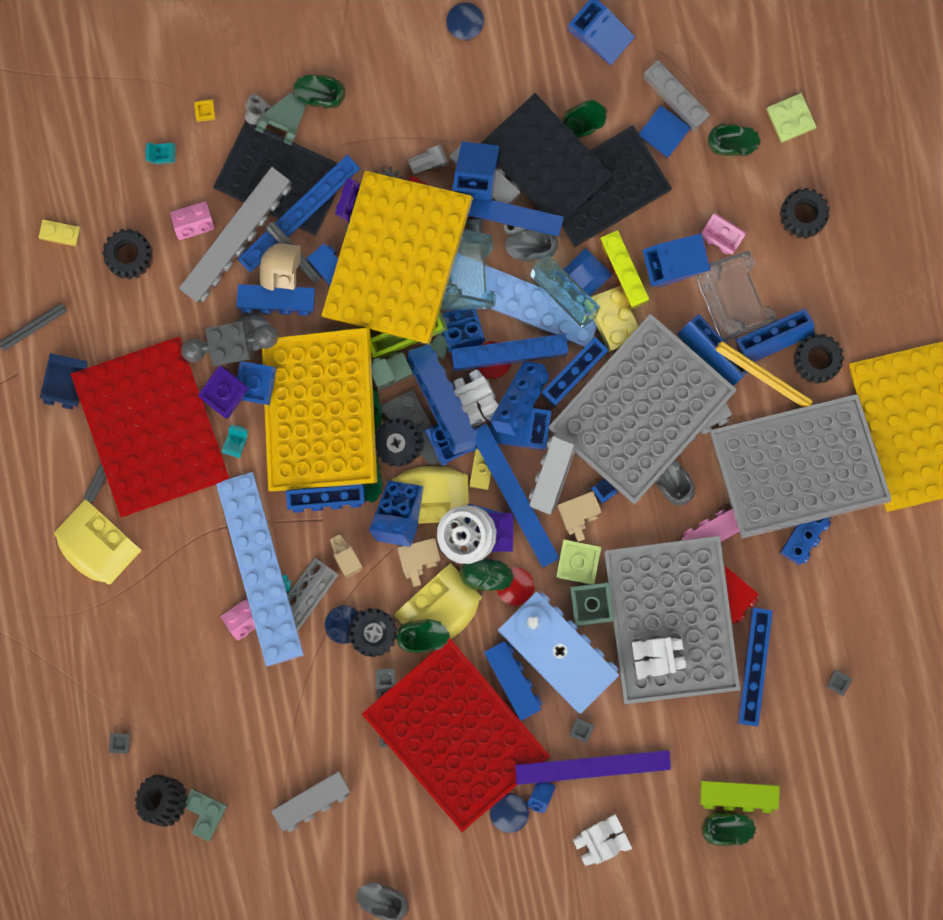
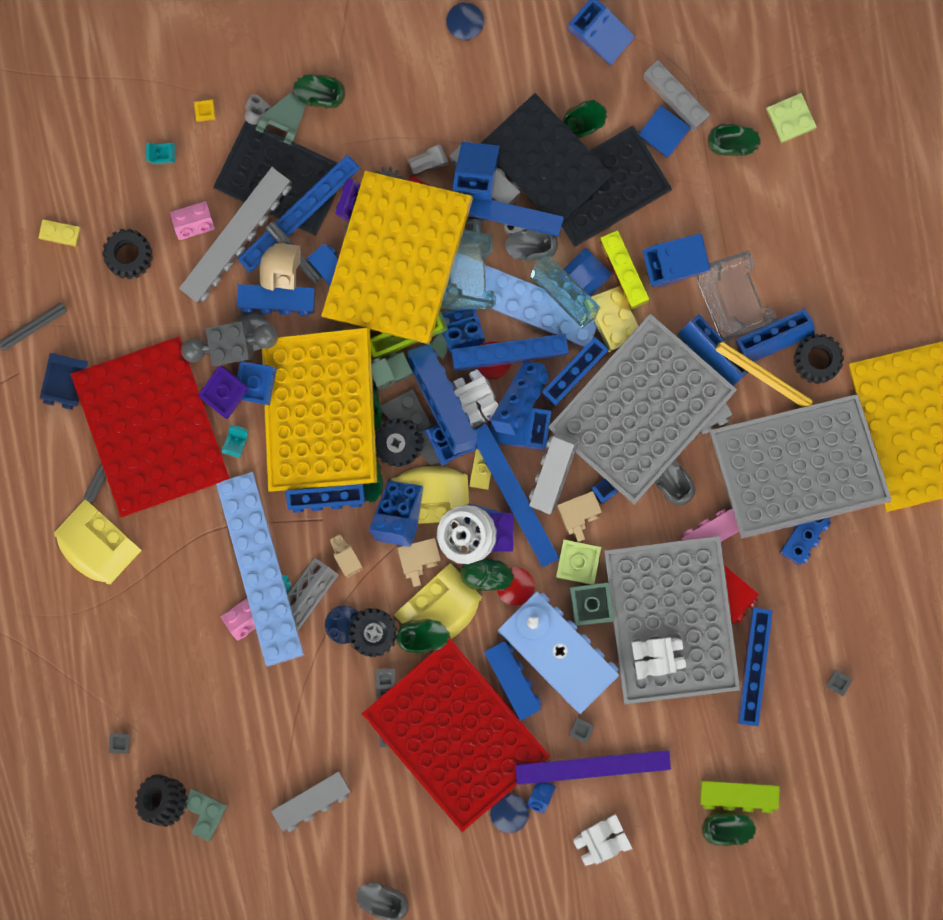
bright pink bracket [701,213,747,255] -> none
black tyre [780,188,830,239] -> none

